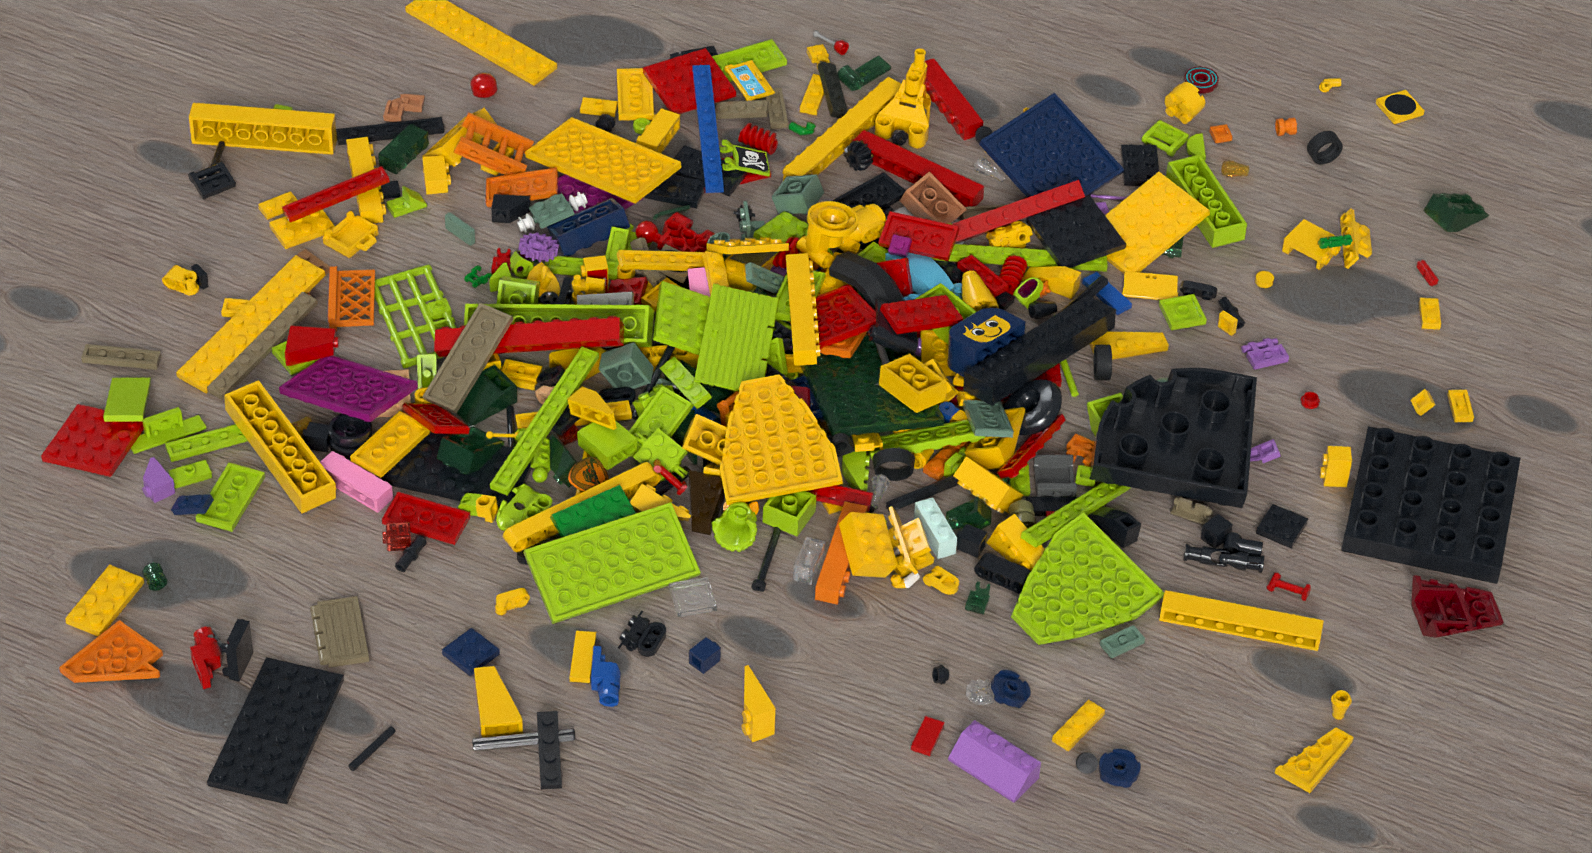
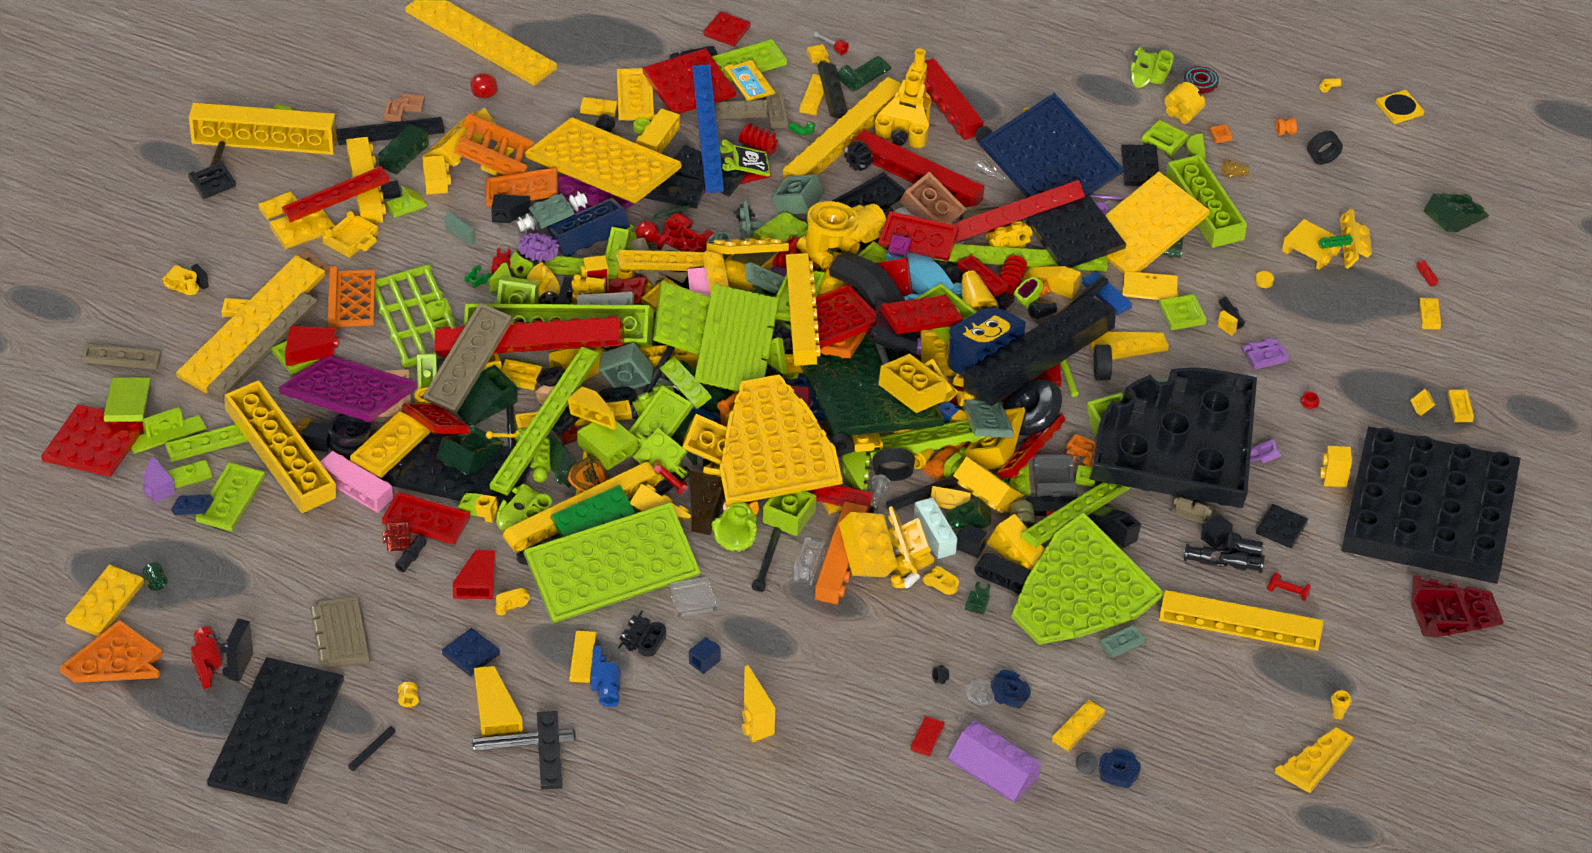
black plate [1180,280,1218,301] -> none
none -> yellow wheel [397,682,419,707]
none -> red slope [452,550,496,599]
none -> red plate [704,11,751,47]
none -> yellow plate [931,486,971,512]
none -> lime piece [1131,47,1174,88]

